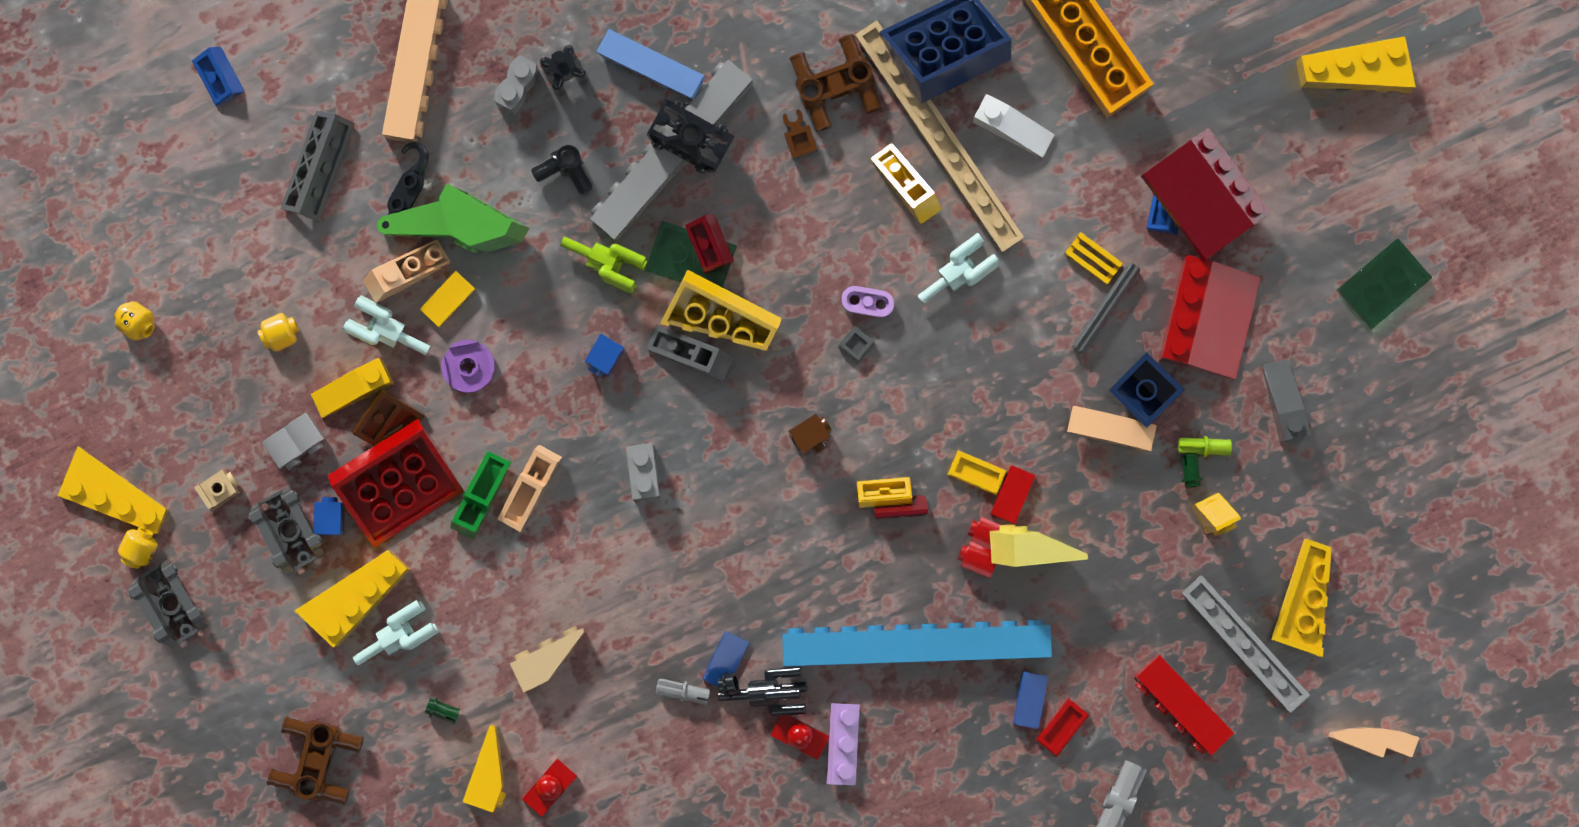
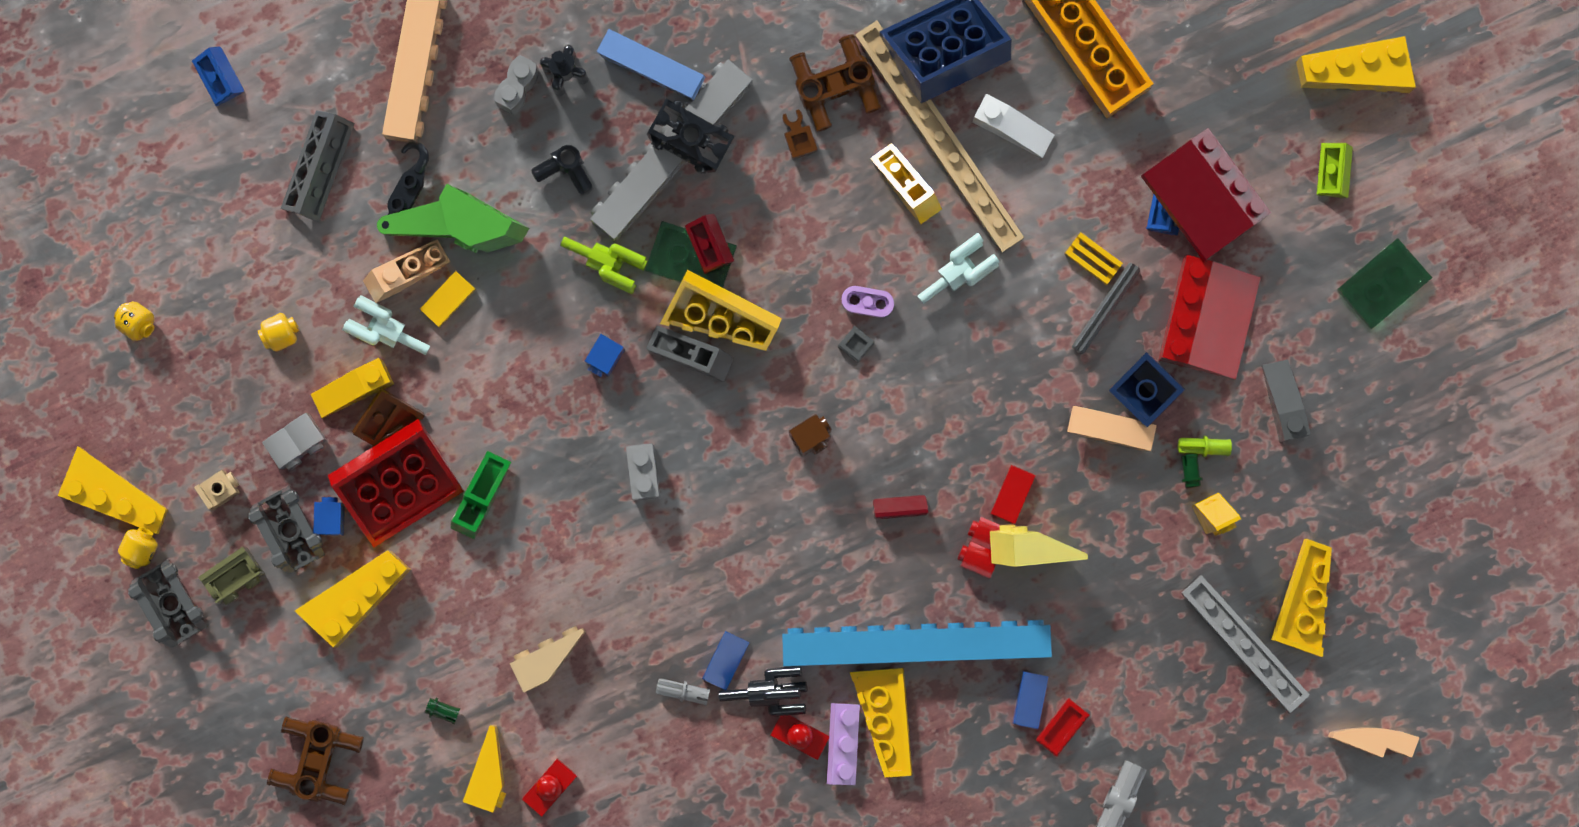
light aqua plant [352,600,440,666] -> none
medium lavender plate [441,340,495,393] -> none
light nougat slope [497,445,562,532] -> none
black plate [718,672,739,698] -> none
yellow tile [857,477,912,508] -> none
yellow tile [947,450,1007,496] -> none
red brick [1134,655,1234,755] -> none
none -> olive hinge [198,547,265,605]
none -> yellow wing [850,668,913,778]
none -> lime slope [1317,143,1353,198]

